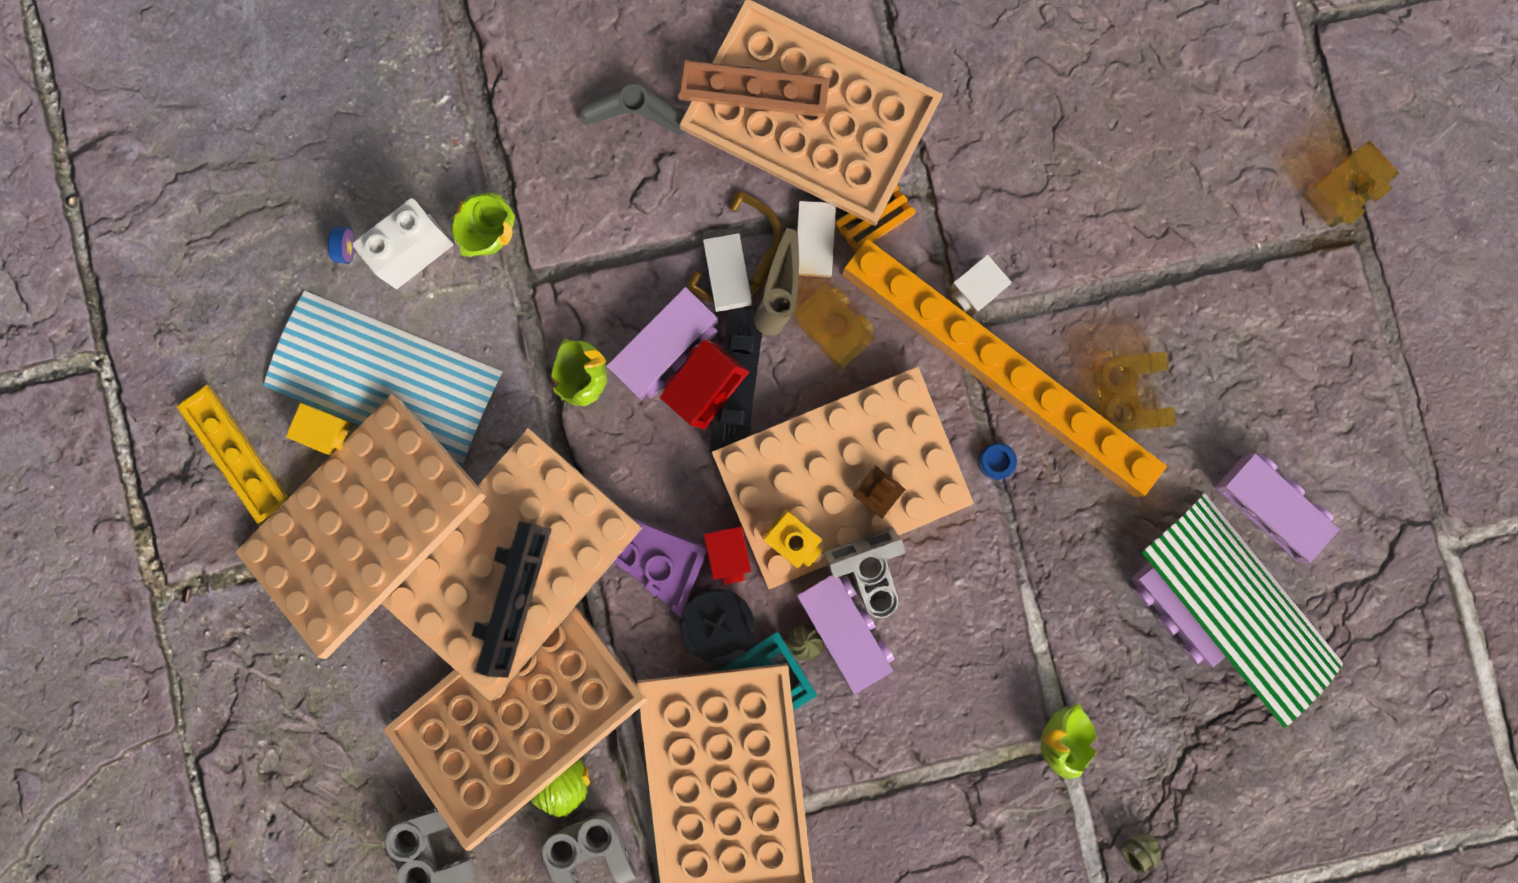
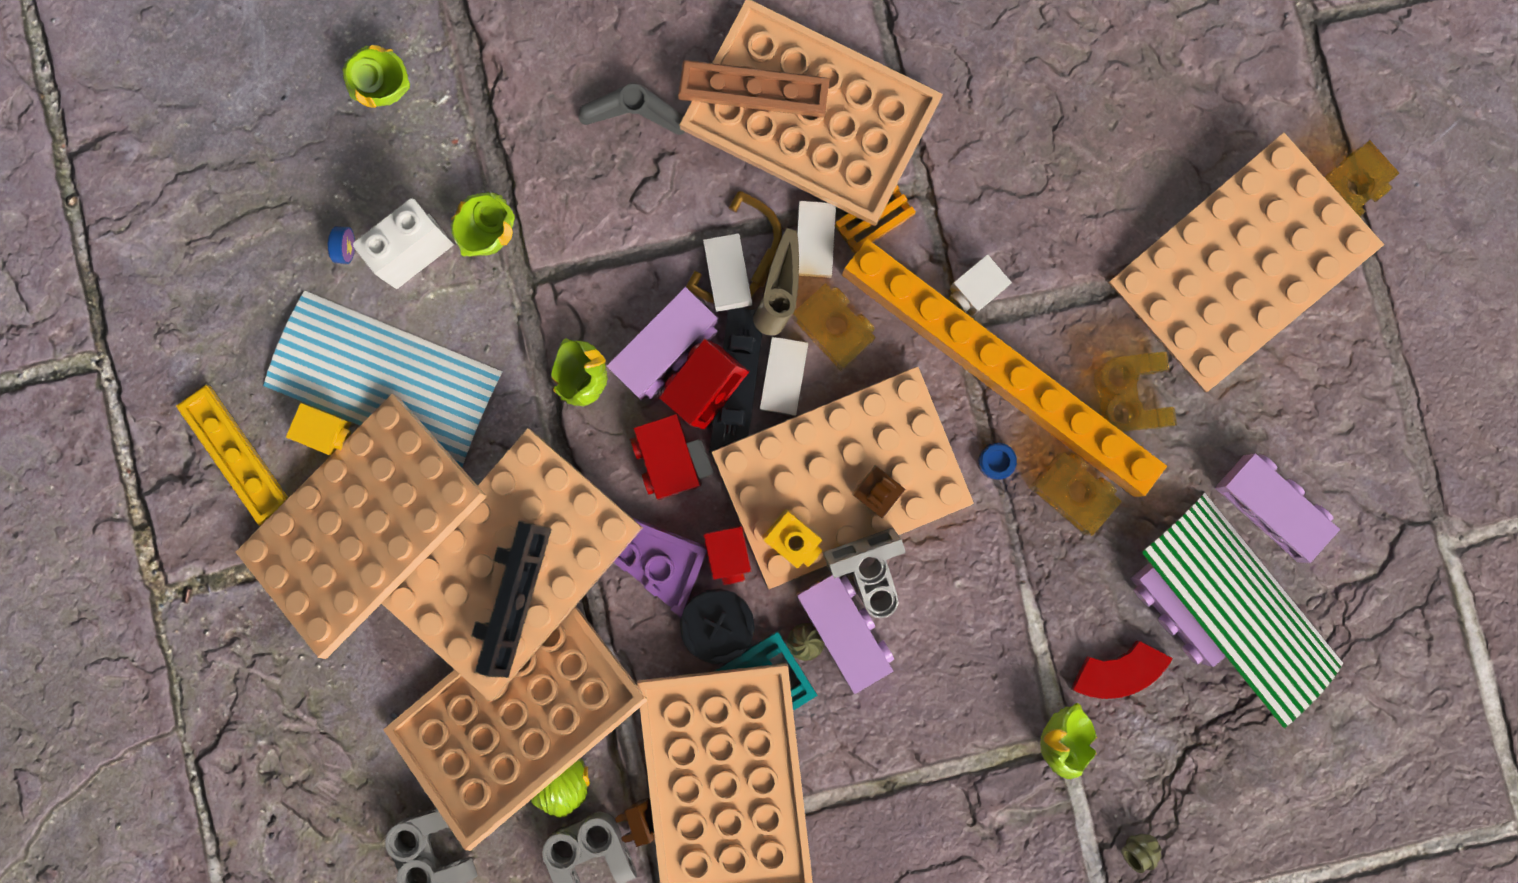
none -> lime hair [342,45,410,108]
none -> reddish brown tile [615,797,655,847]
none -> red brick [630,414,701,500]
none -> dark grey tile [687,439,714,480]
none -> white tile [760,337,808,416]
none -> clear yellow brick [1029,452,1122,536]
none -> red tile [1071,640,1173,699]
none -> light nougat plate [1108,133,1384,392]

